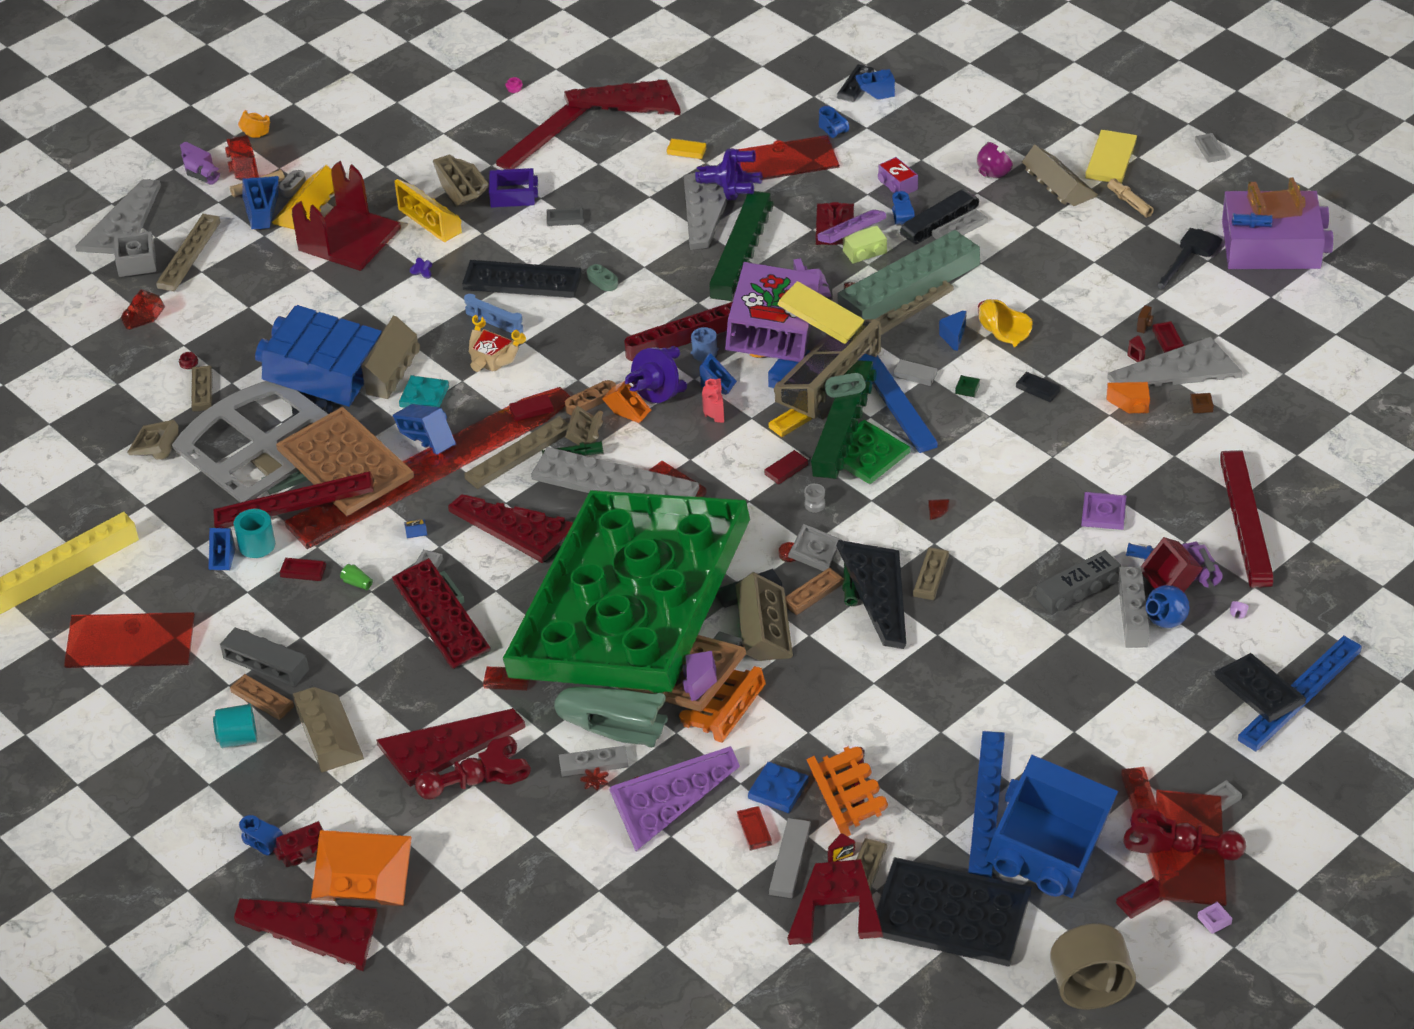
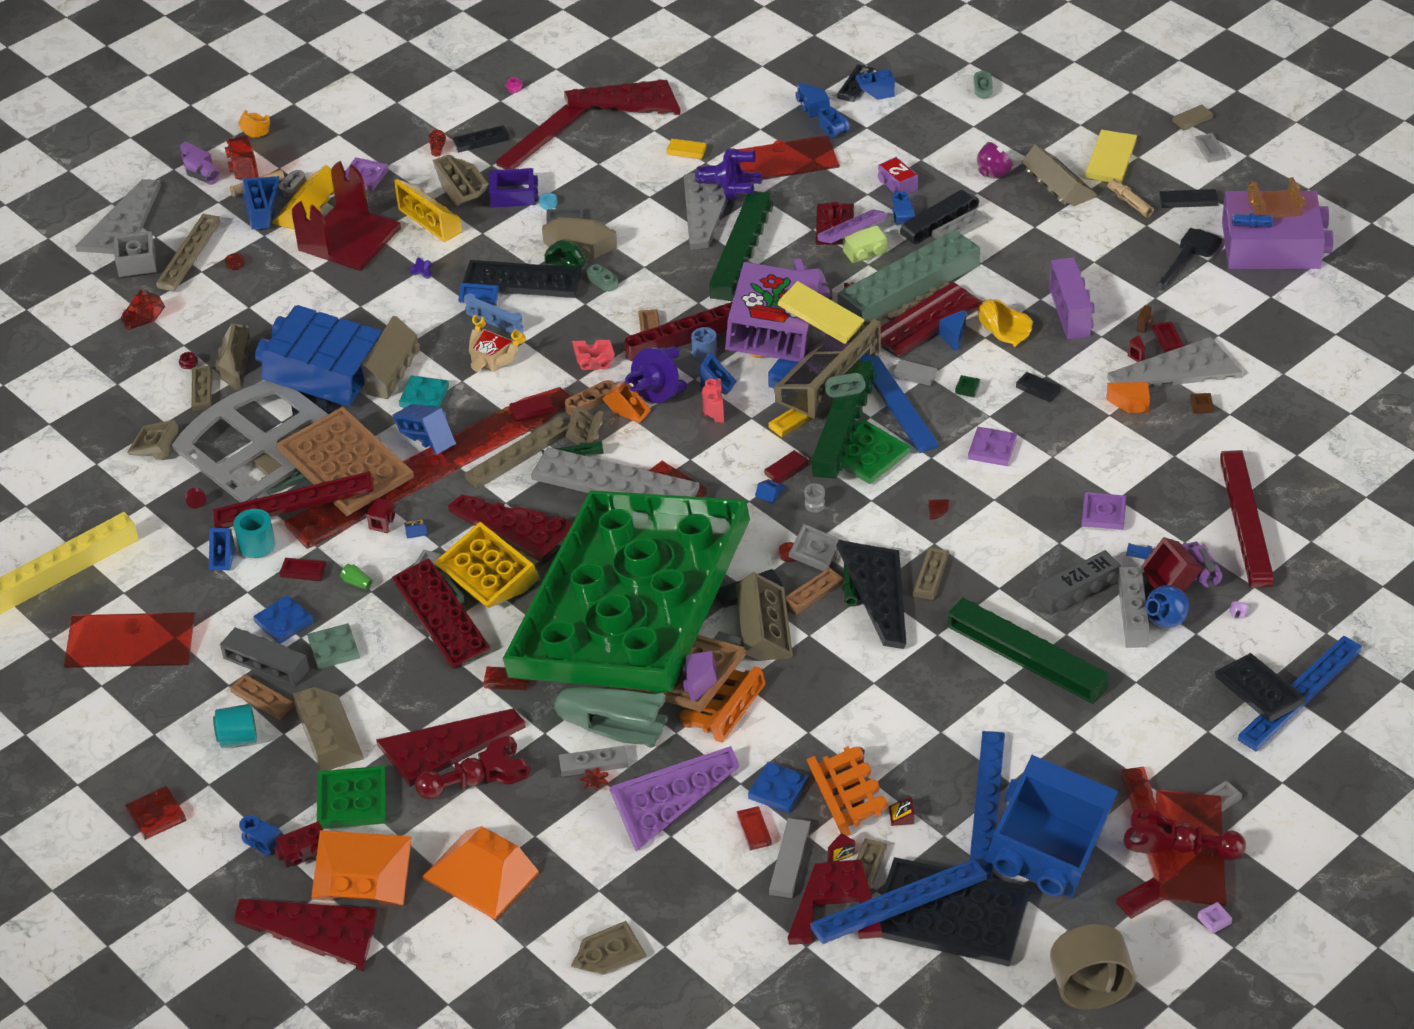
none -> clear red plate [125,786,186,840]
none -> dark red tile [185,488,206,509]
none -> dark tan wedge [216,324,251,391]
none -> clear red tile [225,253,244,270]
none -> blue plate [253,595,314,644]
none -> sand green plate [307,623,360,670]
none -> green plate [316,766,386,829]
none -> medium lavender plate [345,157,389,191]
none -> dark red brick [366,498,395,534]
none -> orange slope [423,826,539,920]
none -> clear red cone [428,130,446,157]
none -> yellow slope [434,522,540,608]
none -> black tile [453,125,510,153]
none -> blue tile [458,283,499,306]
none -> medium azure tile [539,193,558,210]
none -> dark tan wedge [542,217,617,259]
none -> dark green piece [544,239,586,268]
none -> dark tan tile [571,921,647,975]
none -> coral cylinder [572,340,615,370]
none -> medium nougat tile [638,309,660,332]
none -> blue slope [755,479,785,503]
none -> blue slope [795,83,830,118]
none -> blue tile [811,858,987,944]
none -> dark red plate [881,282,983,357]
none -> slope [889,797,914,826]
none -> dark green brick [947,597,1109,704]
none -> medium lavender plate [968,427,1017,466]
none -> sand green plate [973,71,993,99]
none -> medium lavender brick [1049,257,1095,340]
none -> black tile [1159,189,1218,208]
none -> dark tan tile [1173,104,1213,131]

